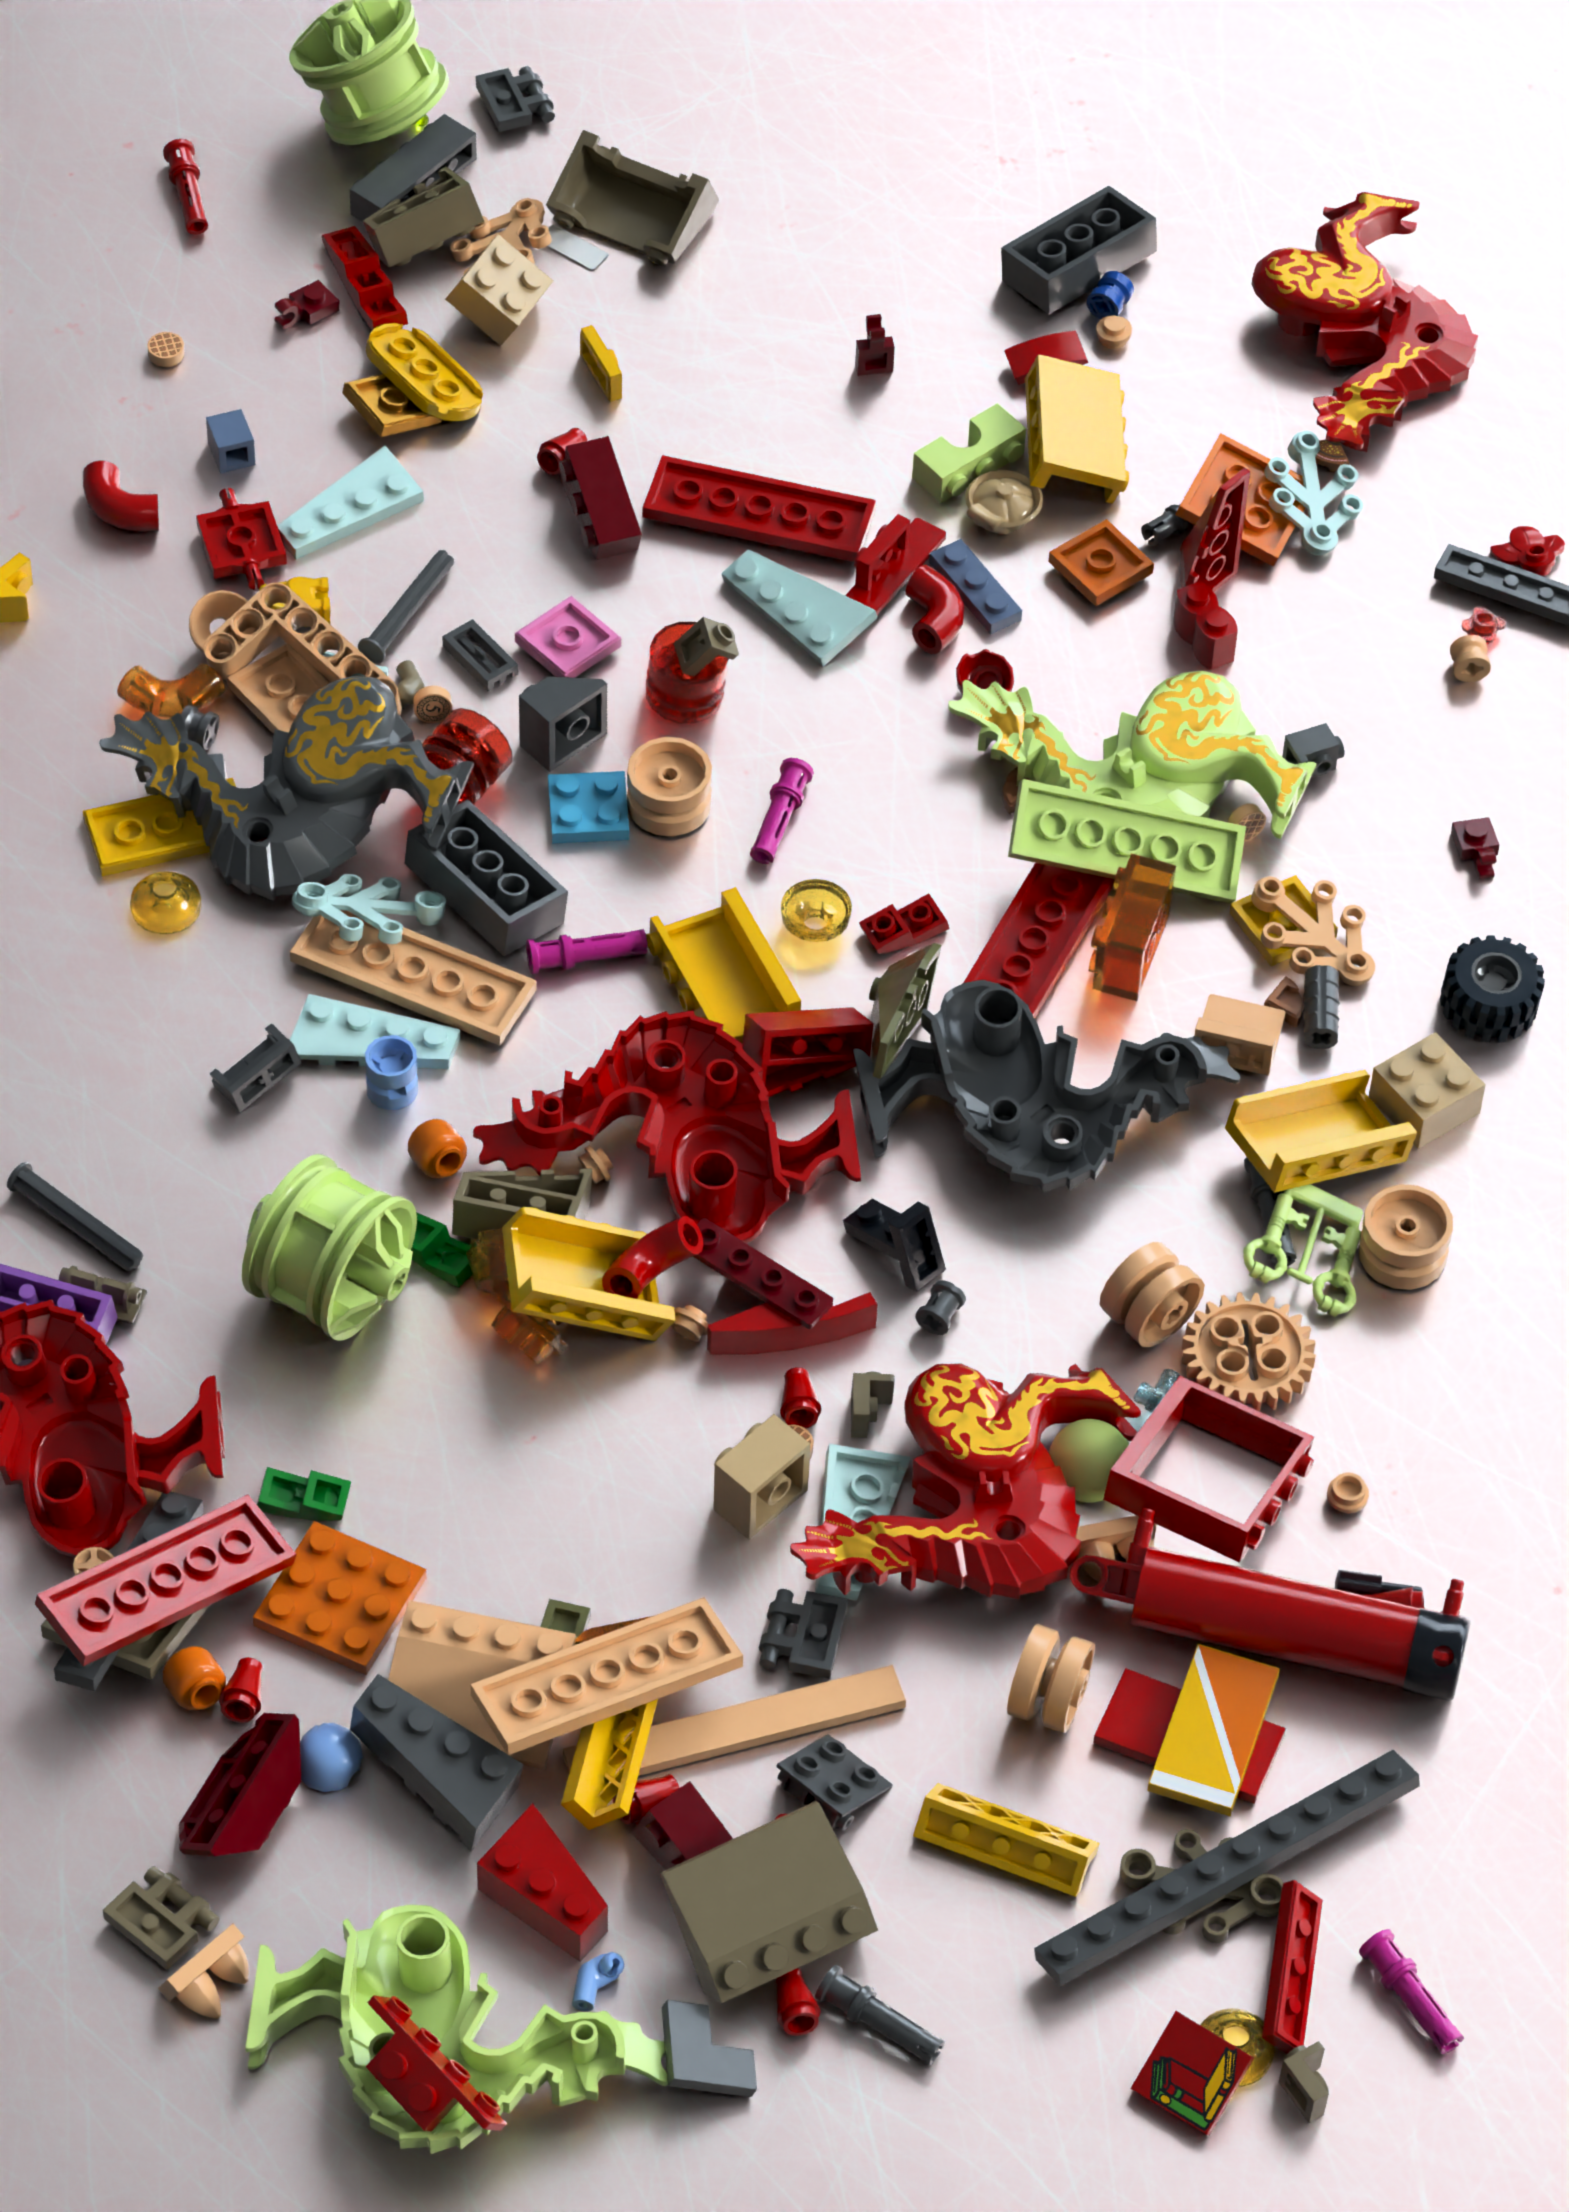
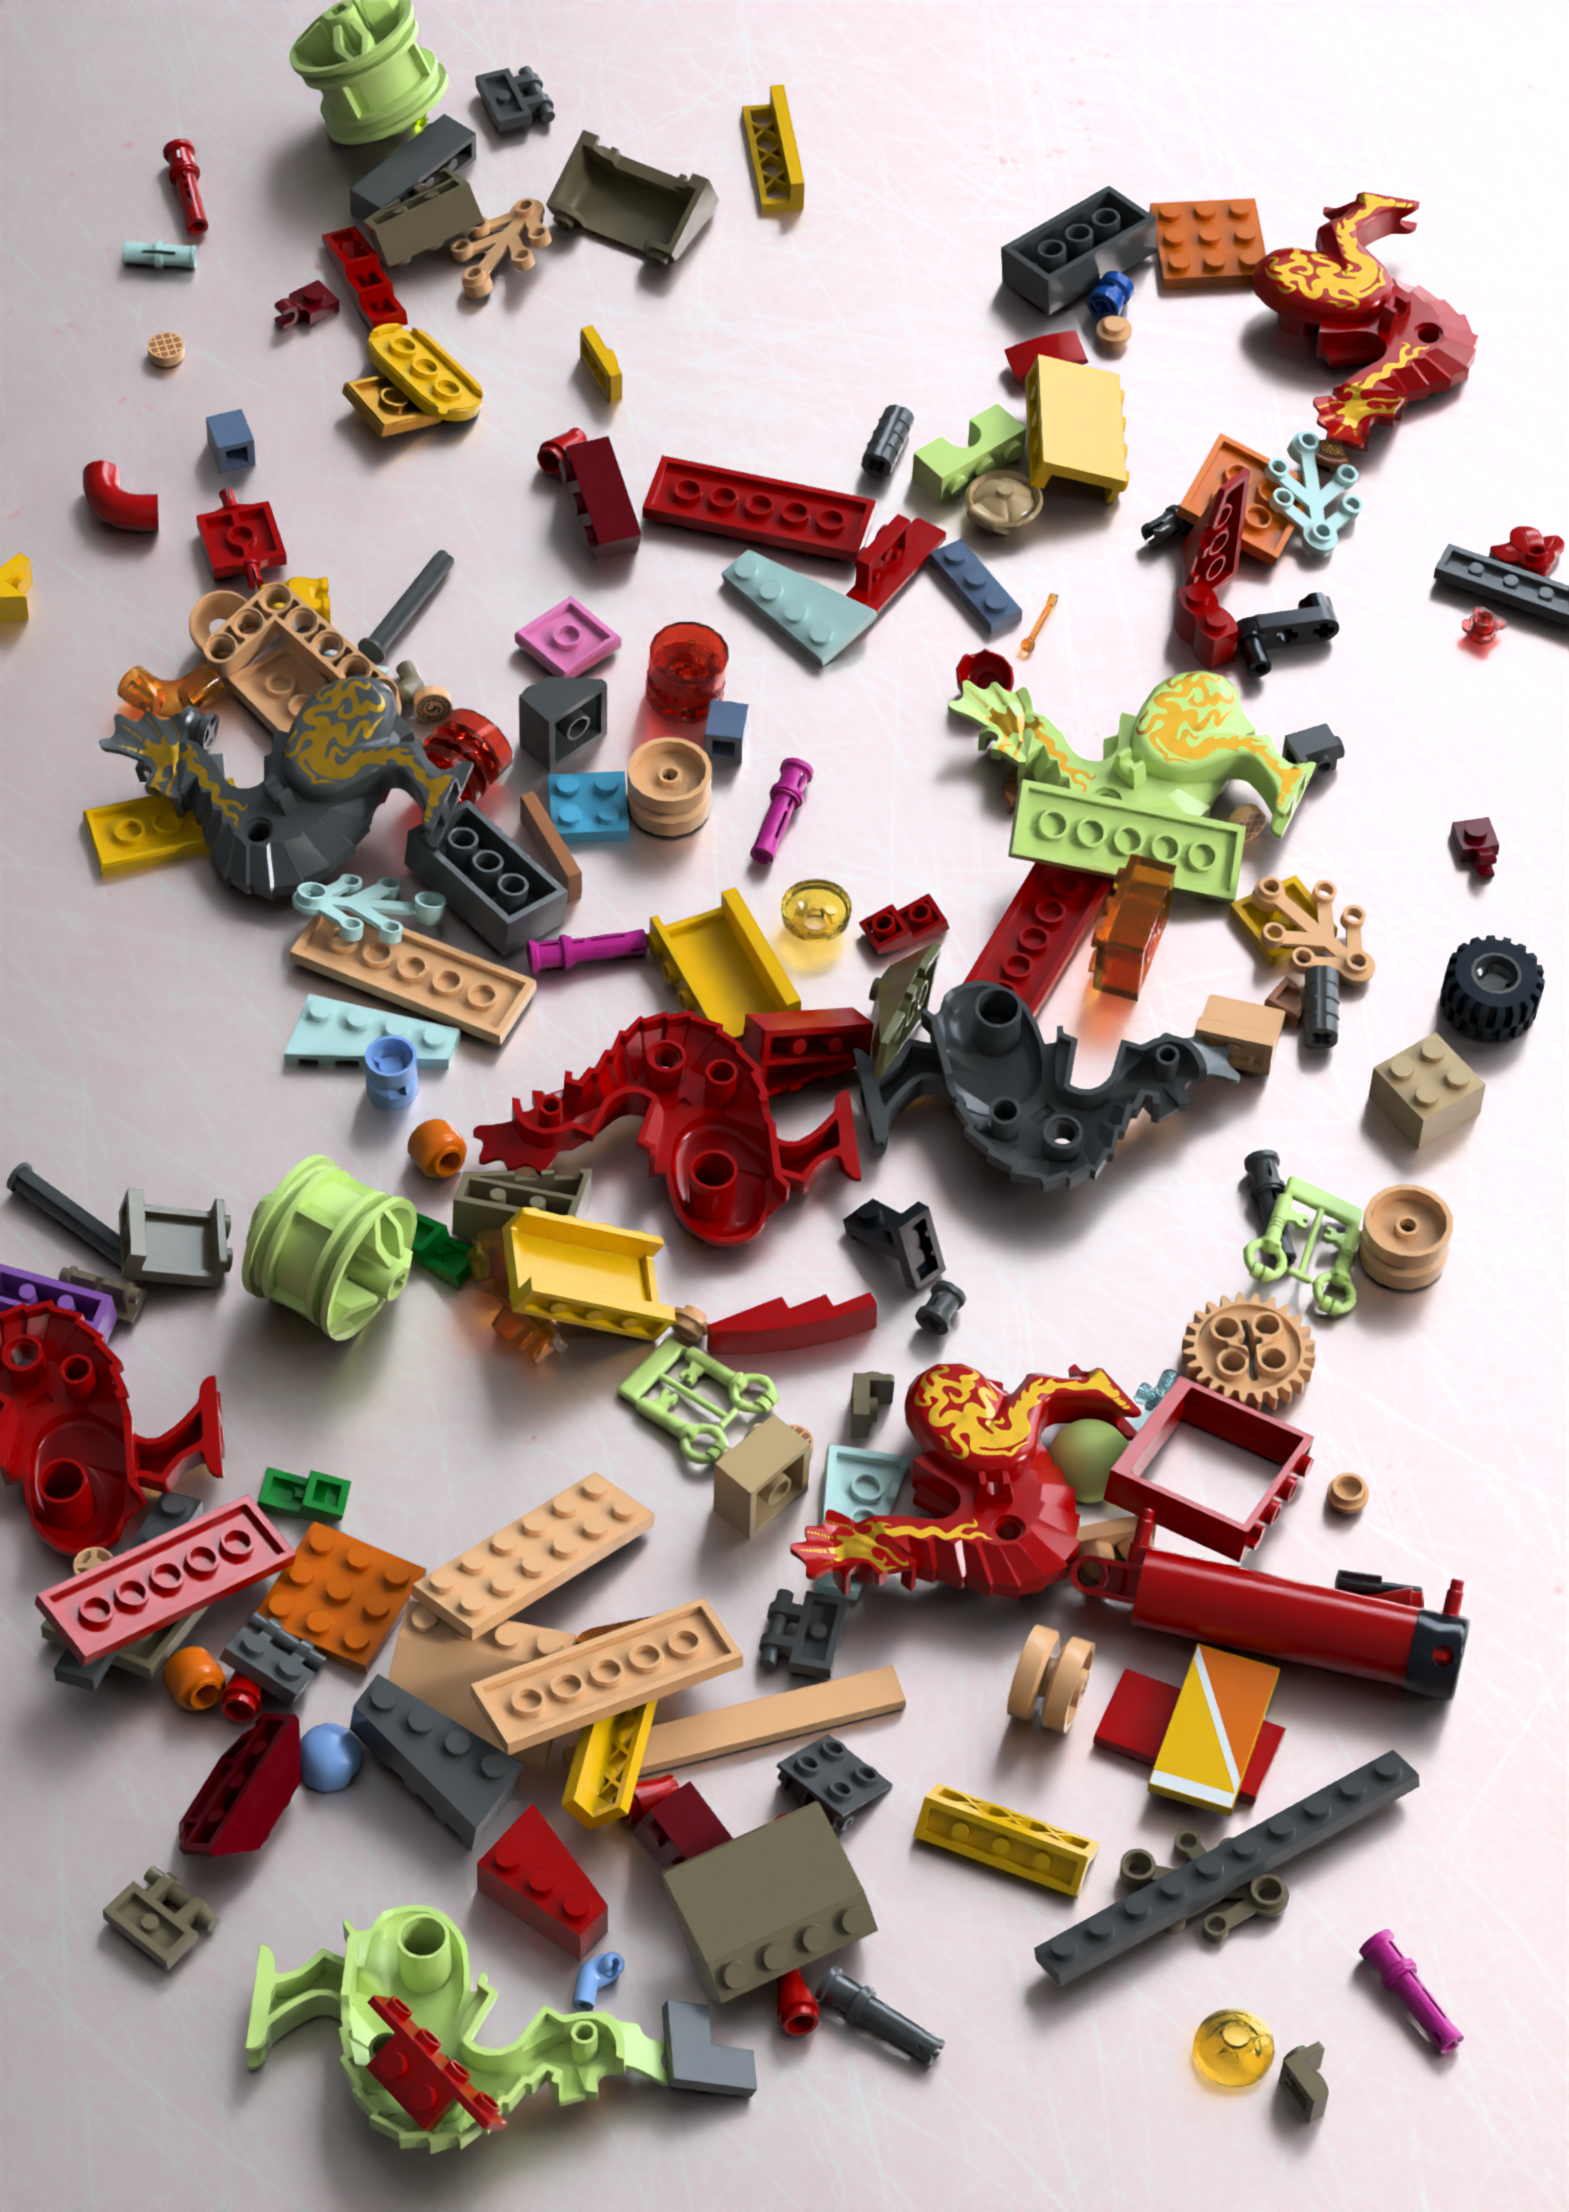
clear yellow piece [130,871,202,934] -> none
light nougat tile [158,1924,249,2019] -> none
dark grey hinge [210,1024,302,1113] -> none
light aqua wing [277,446,424,559] -> none
dark grey tile [442,619,518,691] -> none
tan brick [445,234,554,346] -> none
olive plate [540,1599,591,1645] -> none
white sticker [548,224,609,270] -> none
light nougat plate [578,1145,614,1184] -> none
red cylinder [602,1216,703,1299] -> none
dark tan bracket [674,617,739,677] -> none
dark red bracket [693,1218,833,1329] -> none
red cone [780,1367,822,1429] -> none
dark red plate [855,314,895,376] -> none
red cylinder [905,564,964,654] -> none
orange plate [1048,519,1154,606] -> none
light nougat wheel [1099,1242,1205,1347] -> none
tile [1130,2011,1254,2136] -> none
yellow panel [1225,1069,1417,1193] -> none
red tile [1262,1880,1323,2055] -> none
light nougat wheel [1449,635,1491,682] -> none
none -> dark tan panel [119,1188,233,1288]
none -> light aqua pin [122,240,197,269]
none -> dark grey plate [219,1611,327,1706]
none -> light nougat plate [412,1472,655,1641]
none -> nougat tile [520,791,582,902]
none -> yellowish green piece [617,1337,779,1465]
none -> sand blue brick [704,700,749,763]
none -> yellow fence [742,85,805,212]
none -> dark grey axle [861,404,915,478]
none -> clear orange hinge [1020,593,1059,652]
none -> orange plate [1149,198,1266,289]
none -> black beam [1236,592,1340,677]

